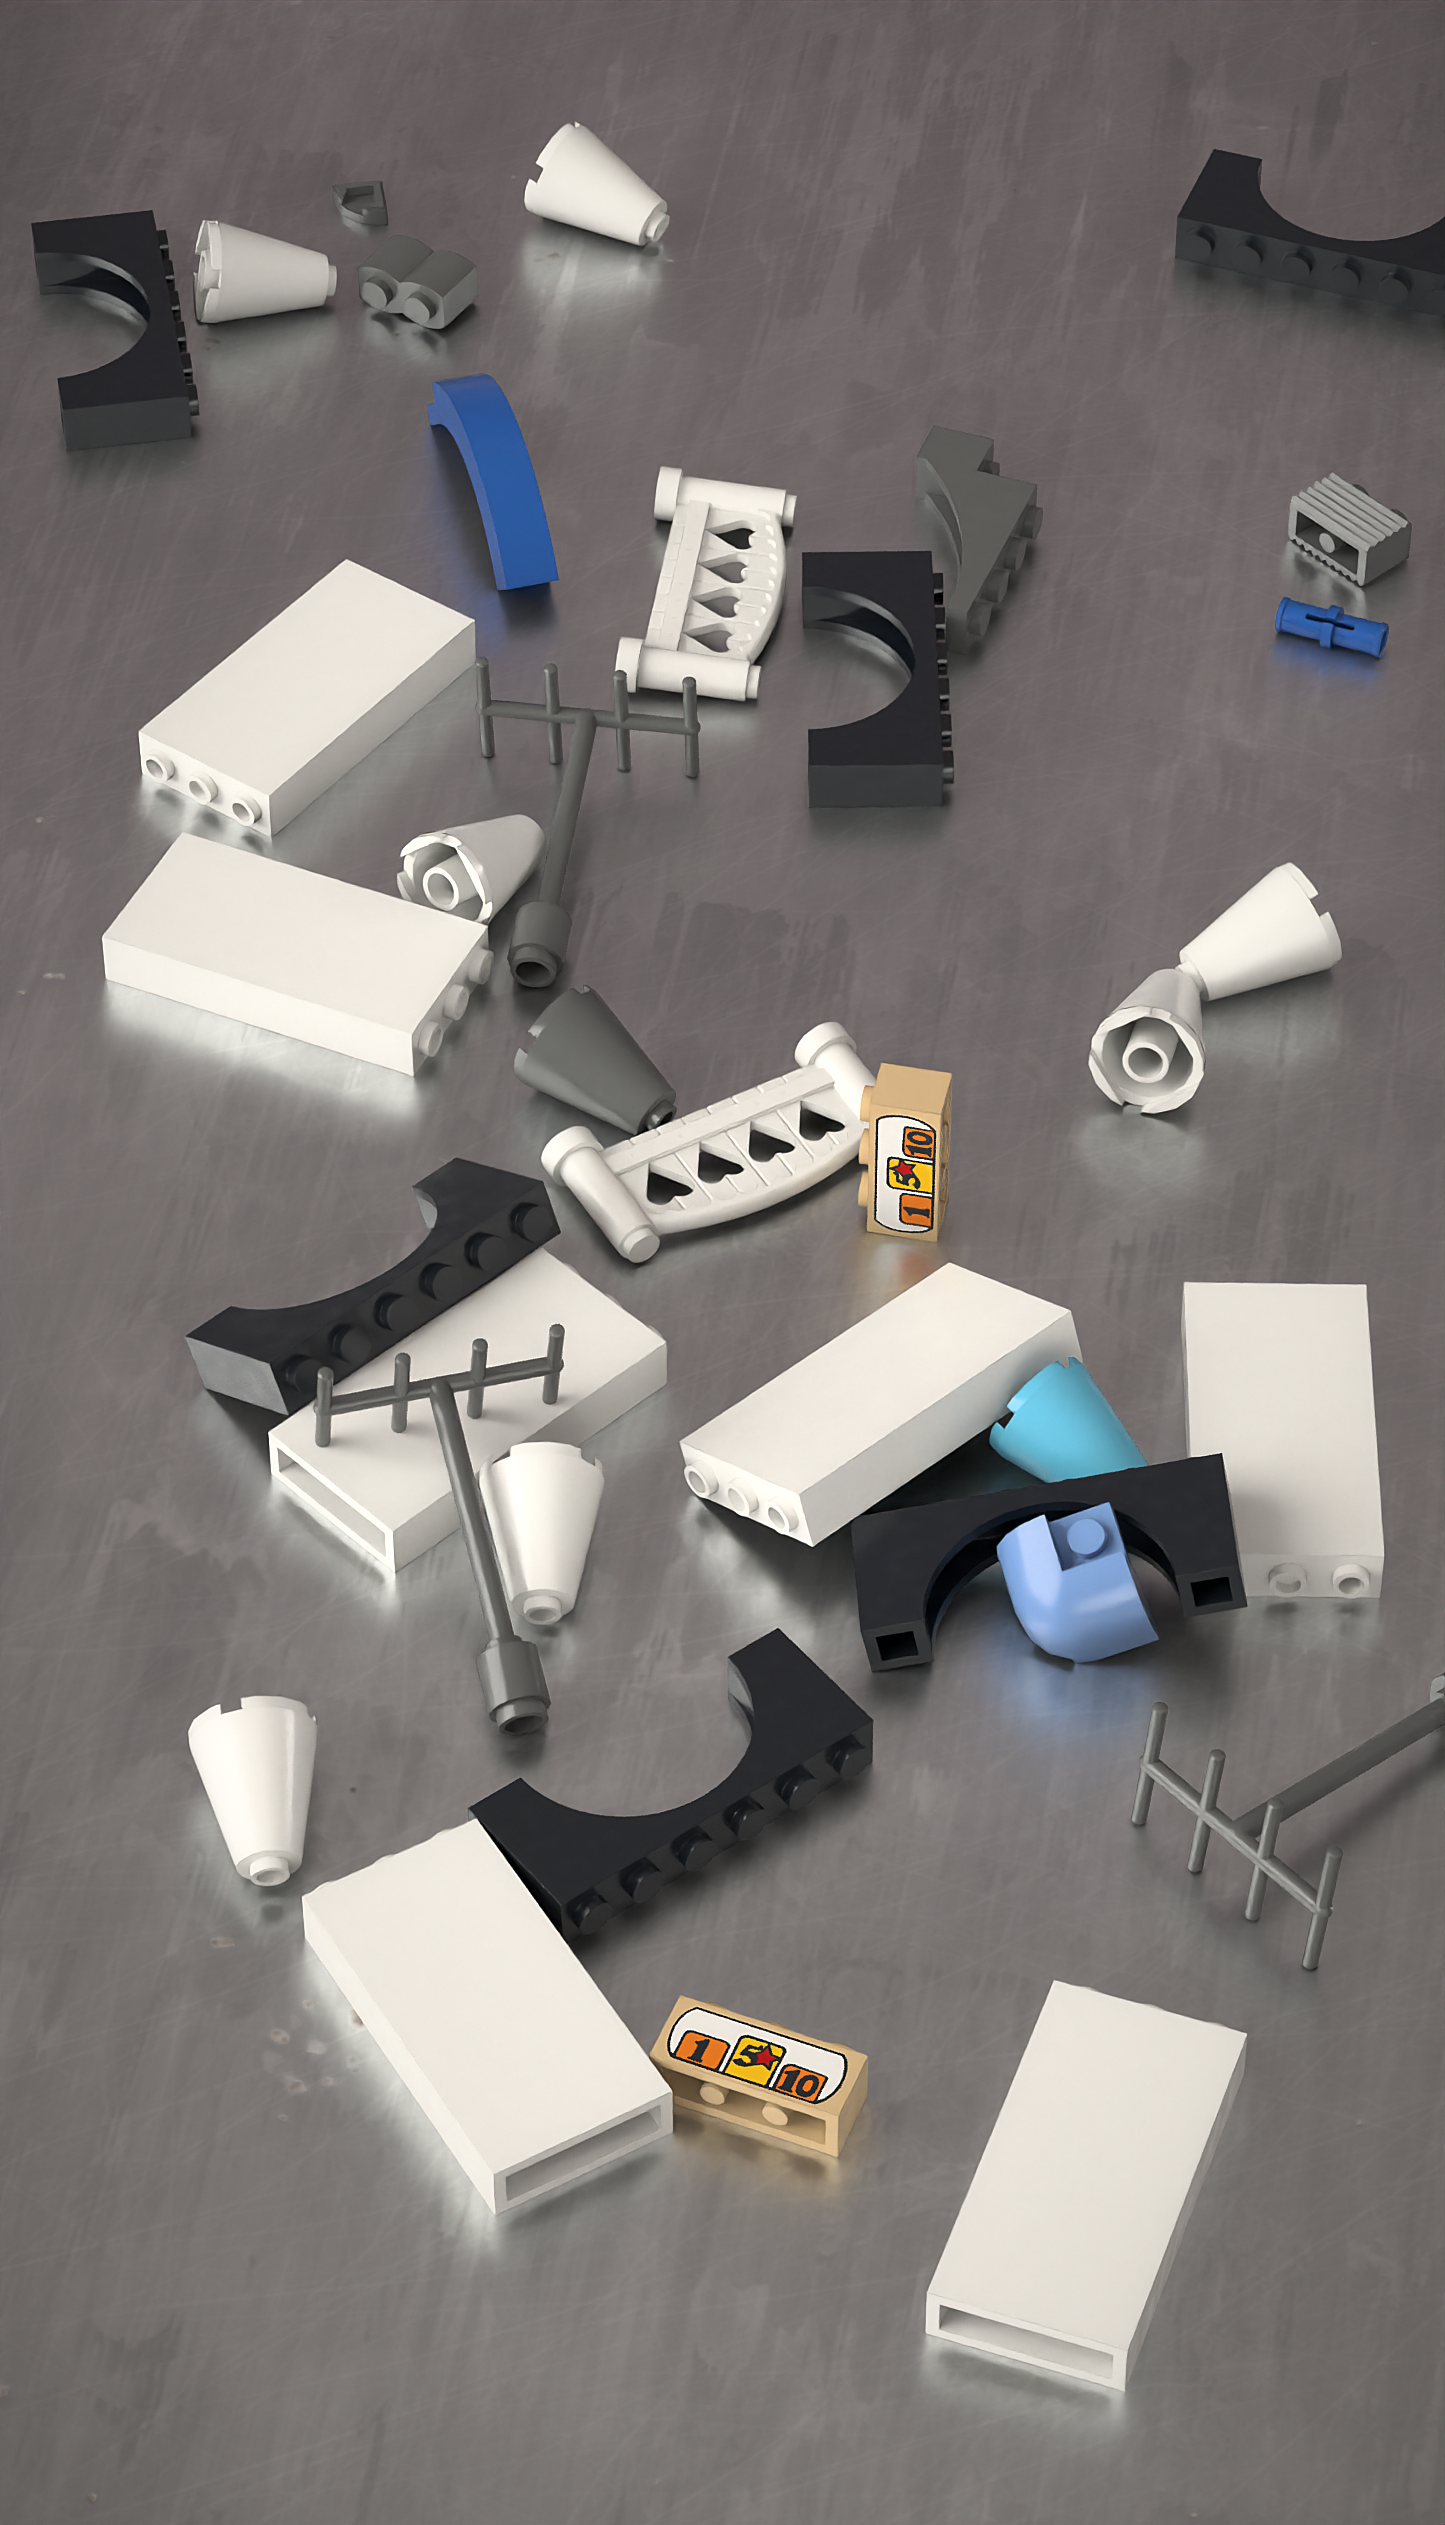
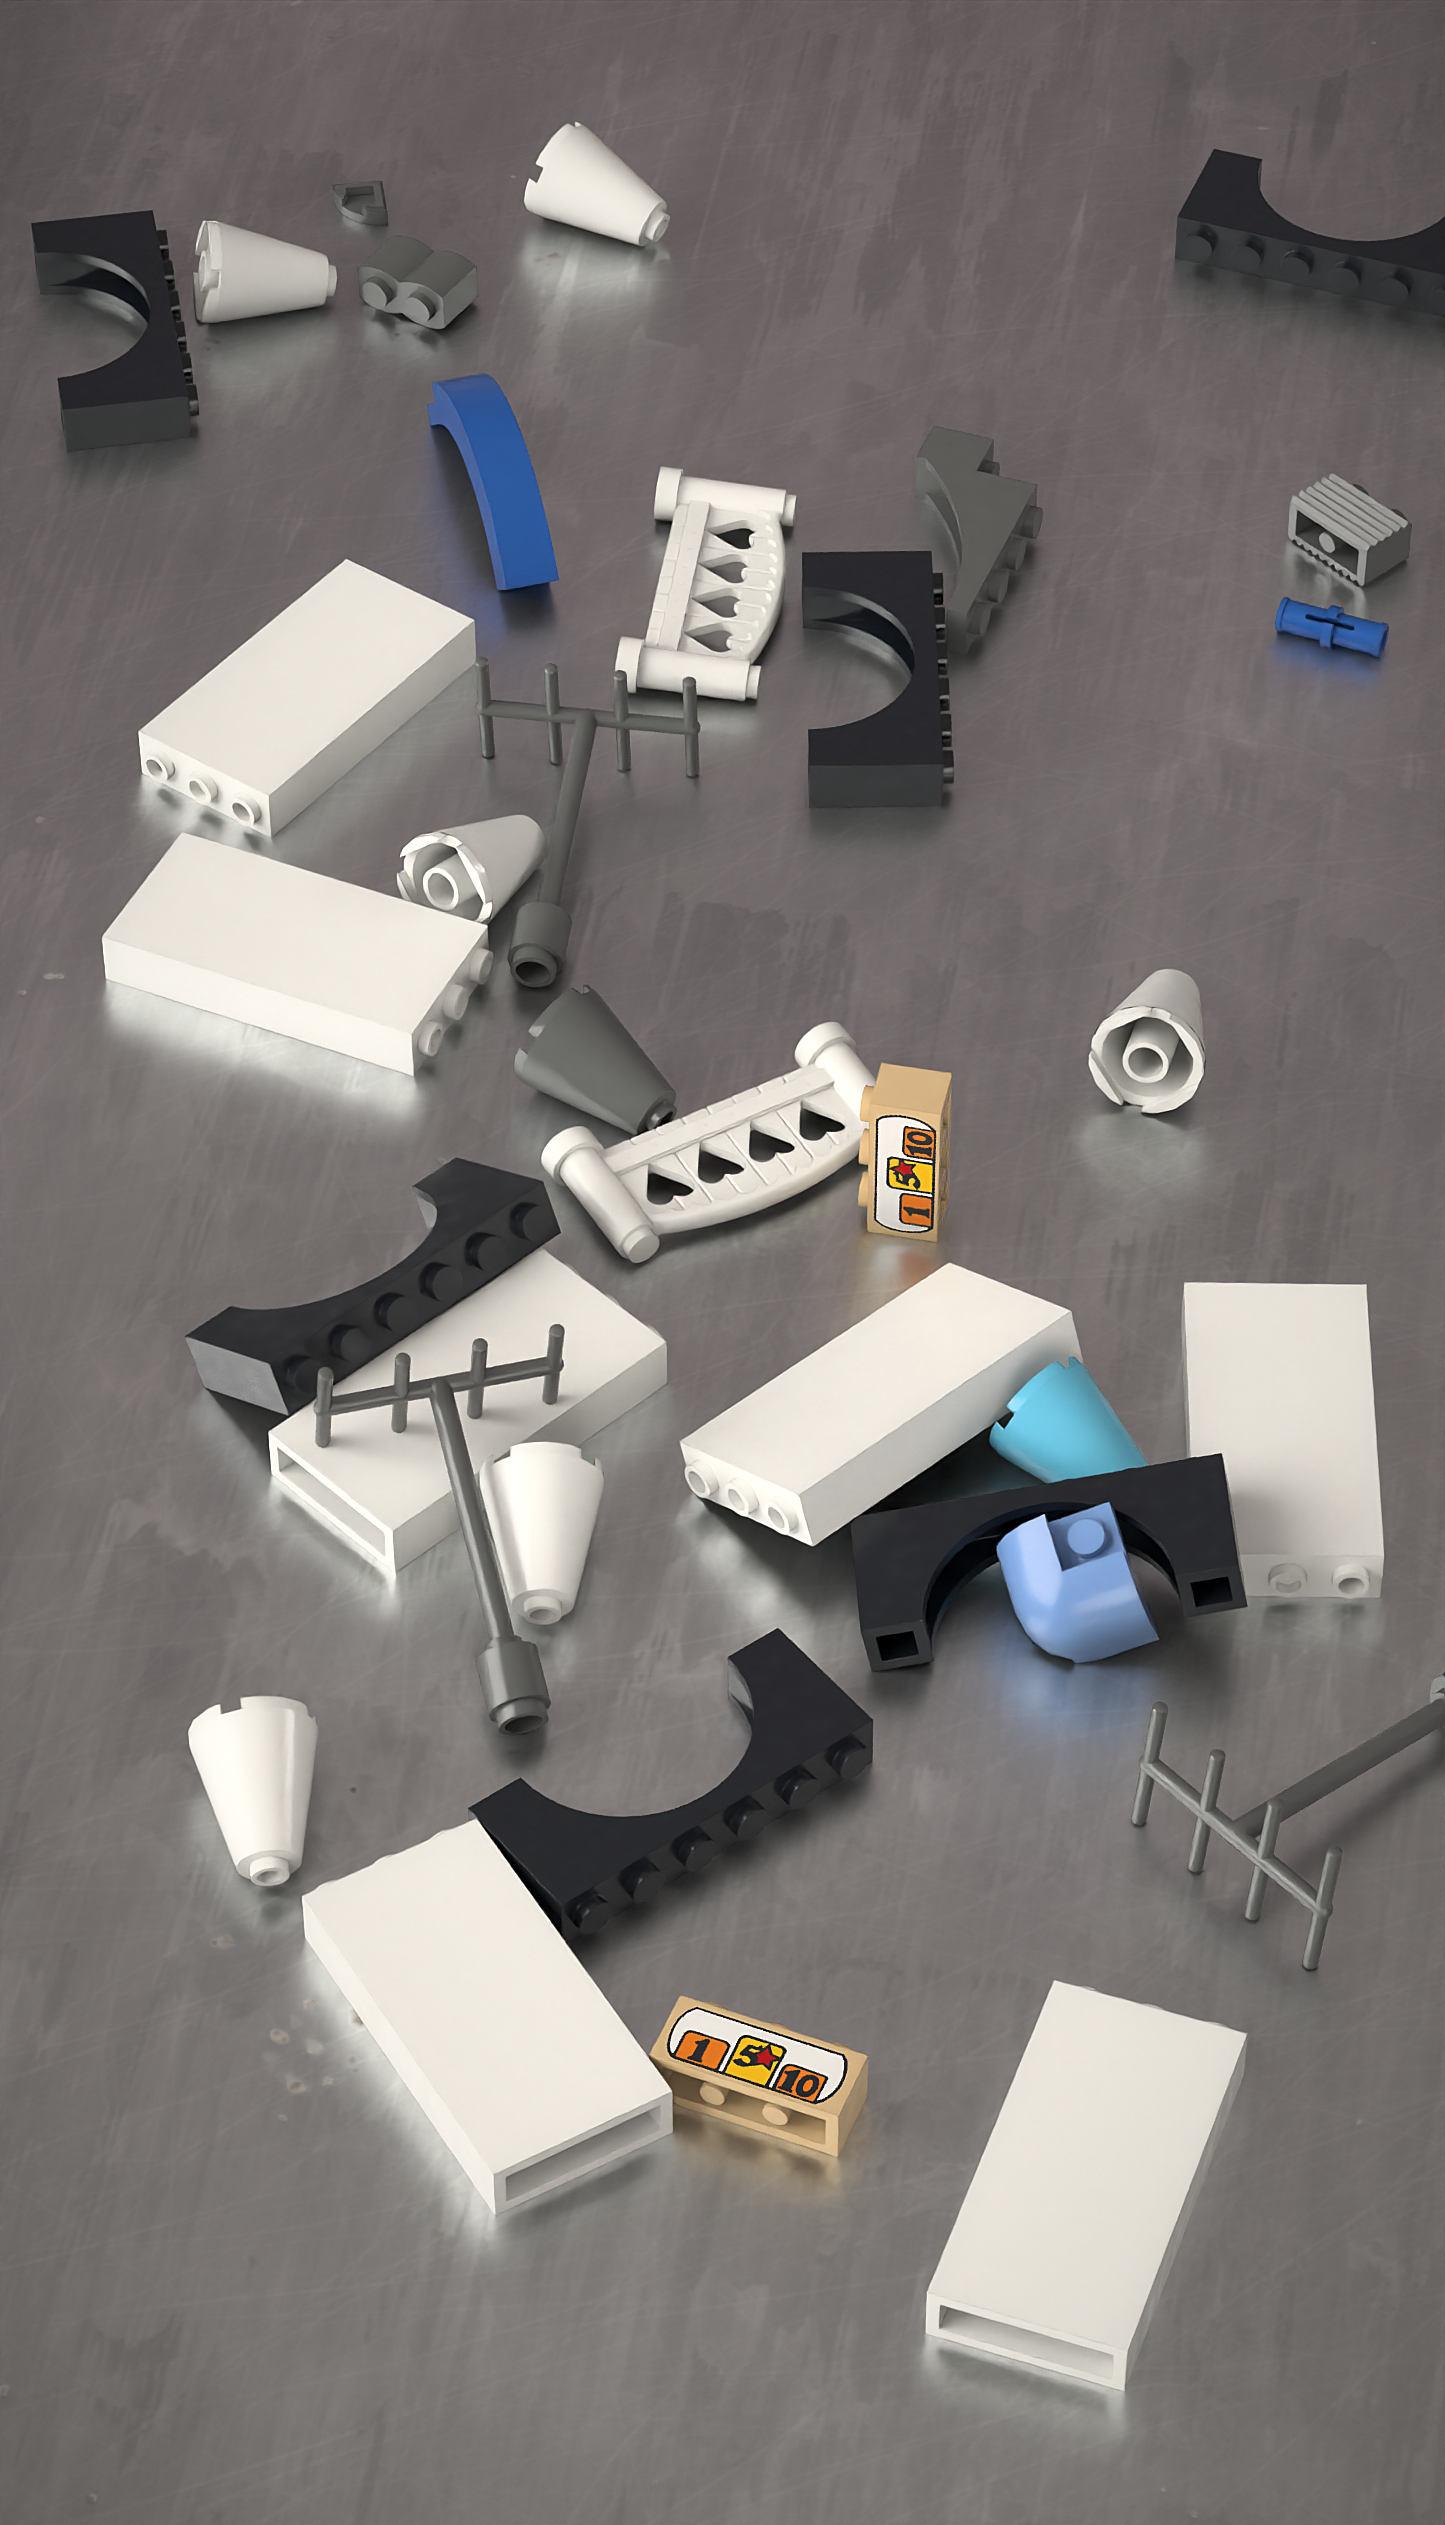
white cone [1175,863,1343,1002] -> none

